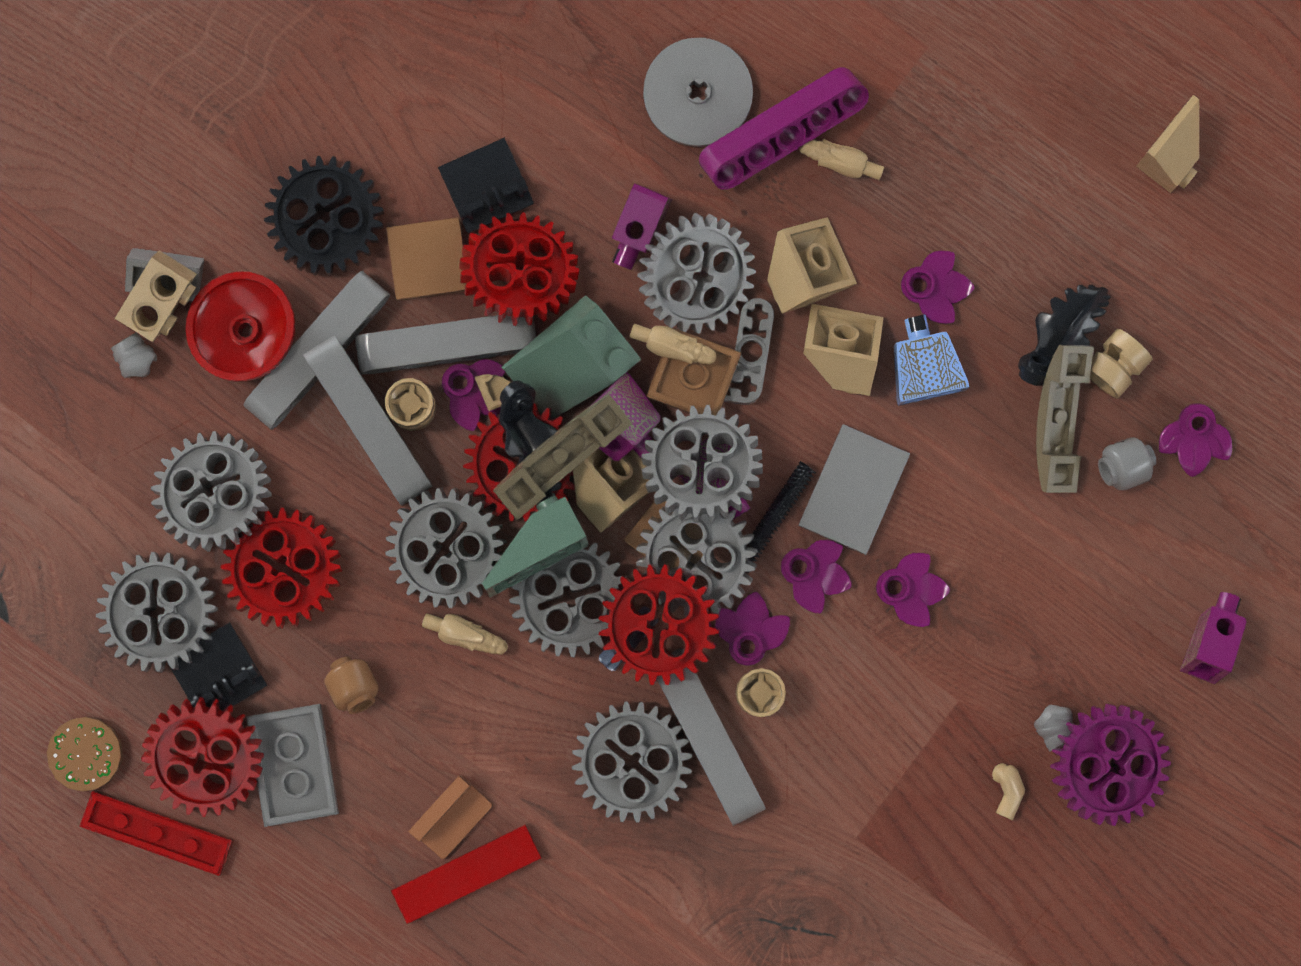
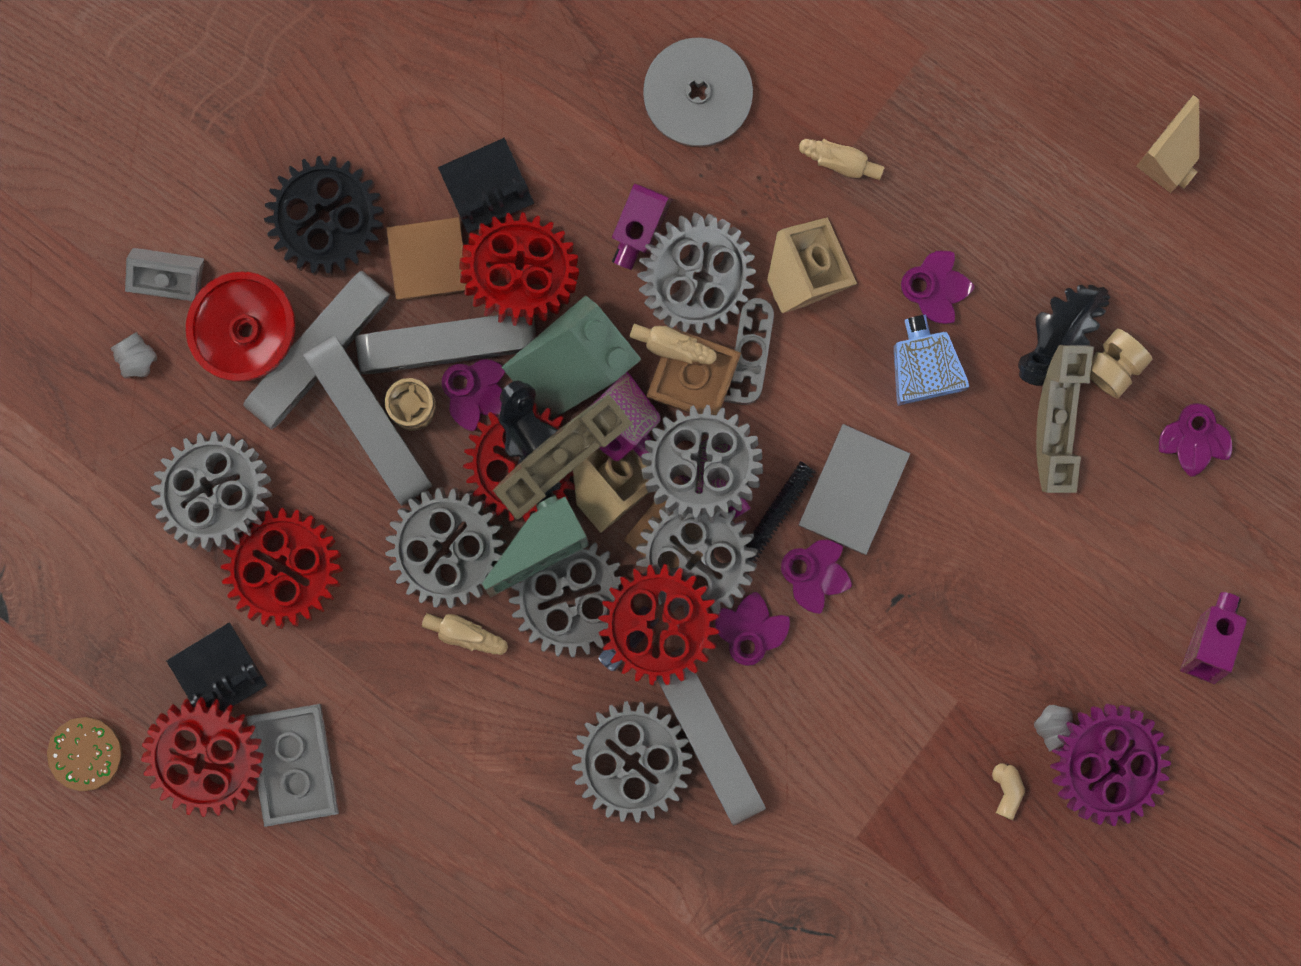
red tile [79,791,233,876] -> none
light grey gear [96,552,218,673] -> none
tan brick [115,250,197,342] -> none
medium nougat head [324,656,379,714] -> none
red tile [391,824,542,924] -> none
nougat panel [408,775,492,859] -> none
tan tile [474,374,511,411] -> none
magenta beam [699,67,869,190] -> none
tan wheel [735,668,786,717] -> none
tan slope [803,304,884,396] -> none
magenta plate [876,553,950,627] -> none
light grey head [1098,437,1156,491] -> none

